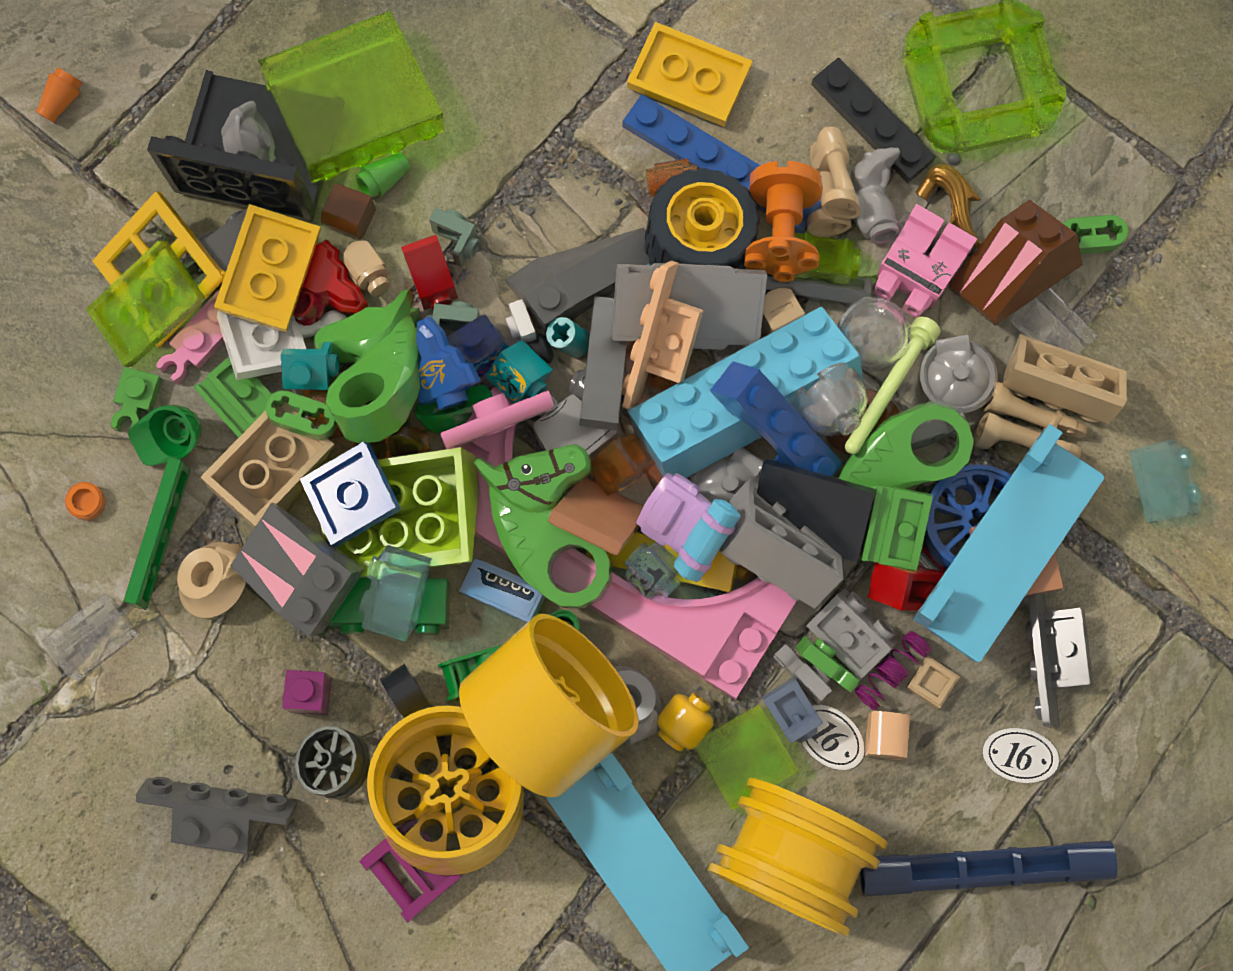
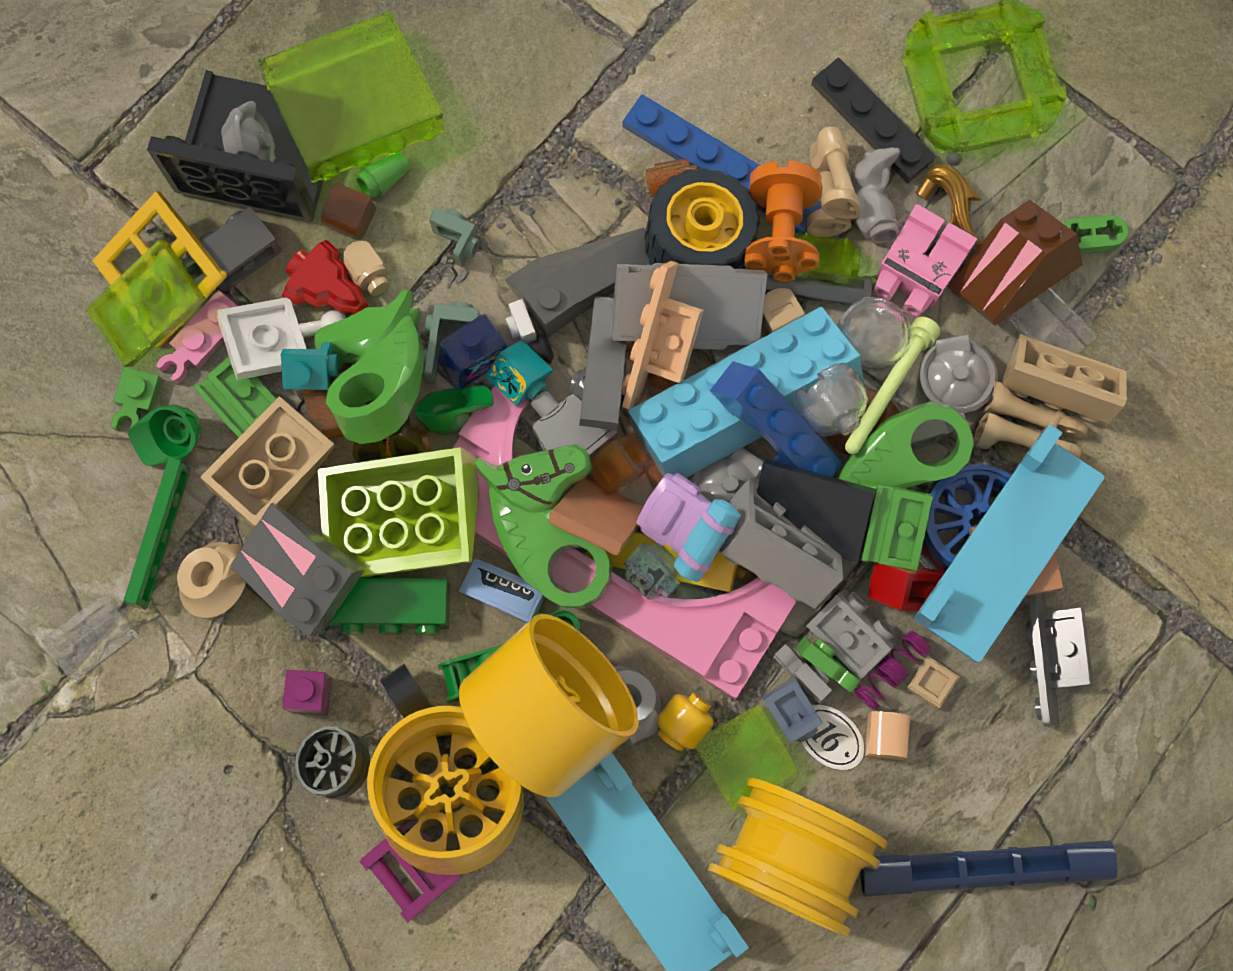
orange cone [35,67,83,123] -> none
orange tile [65,482,106,521] -> none
dark grey bracket [136,777,297,854] -> none
yellow plate [214,204,321,333] -> none
bright green beam [265,391,337,440] -> none
dark red plate [293,291,325,326] -> none
plate [300,441,402,547] -> none
clear light blue brick [359,545,432,642] -> none
red slope [401,234,458,310] -> none
blue rock [416,317,480,410] -> none
bright pink piece [440,390,554,449] -> none
teal piece [546,317,590,357] -> none
yellow plate [627,22,753,127] -> none
white sticker [983,728,1059,783] -> none
clear light blue bracket [1129,439,1202,524] -> none

